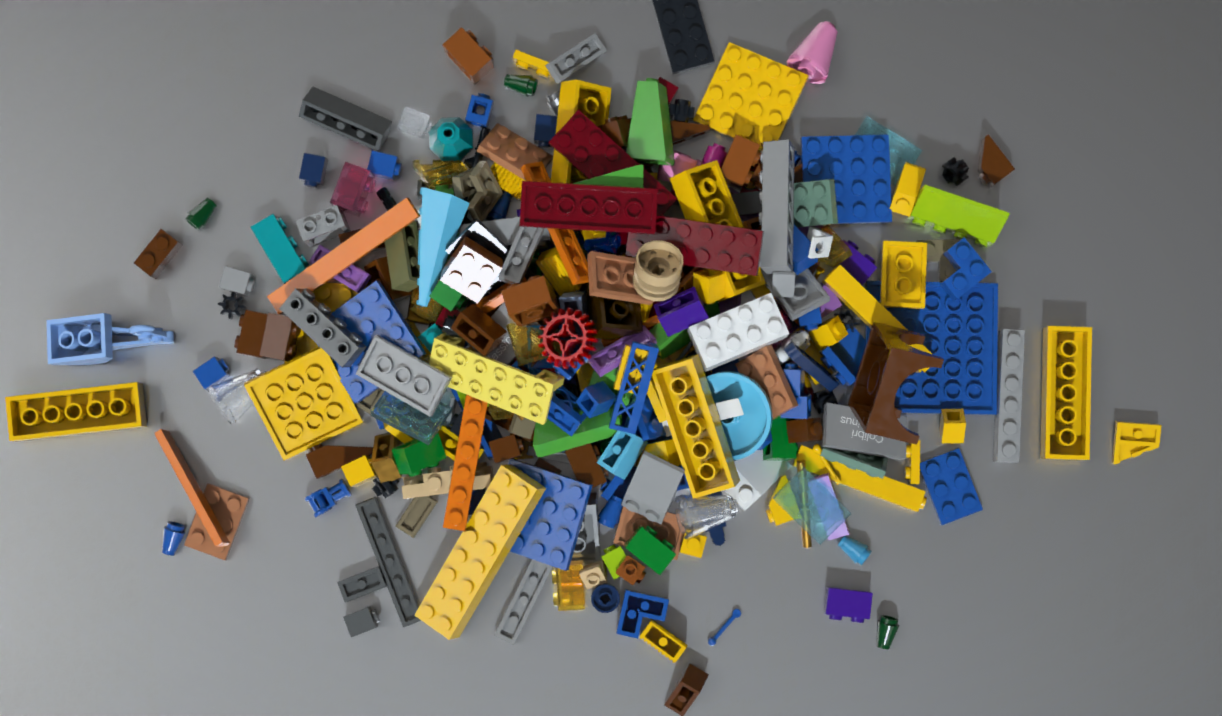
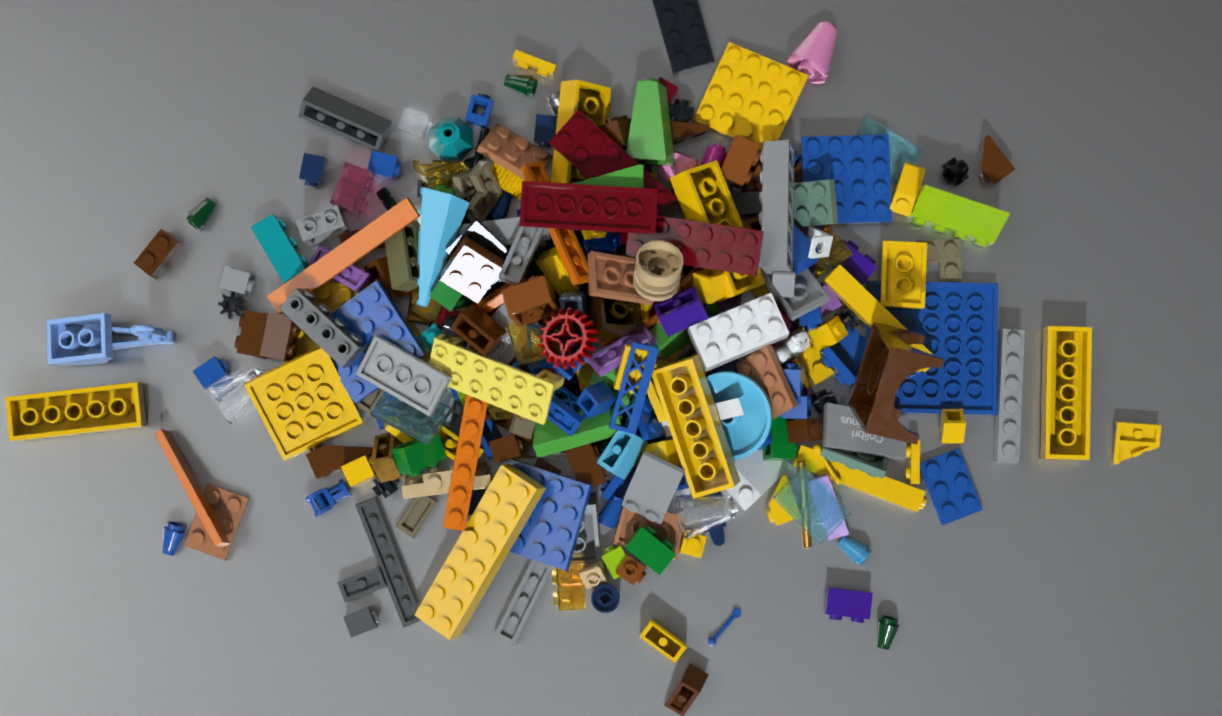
dark orange brick [442,27,494,85] -> none
light grey plate [545,33,607,84] -> none
blue brick [616,589,669,639] -> none
dark blue beam [784,341,839,392] -> none
blue brick [940,237,992,301] -> none

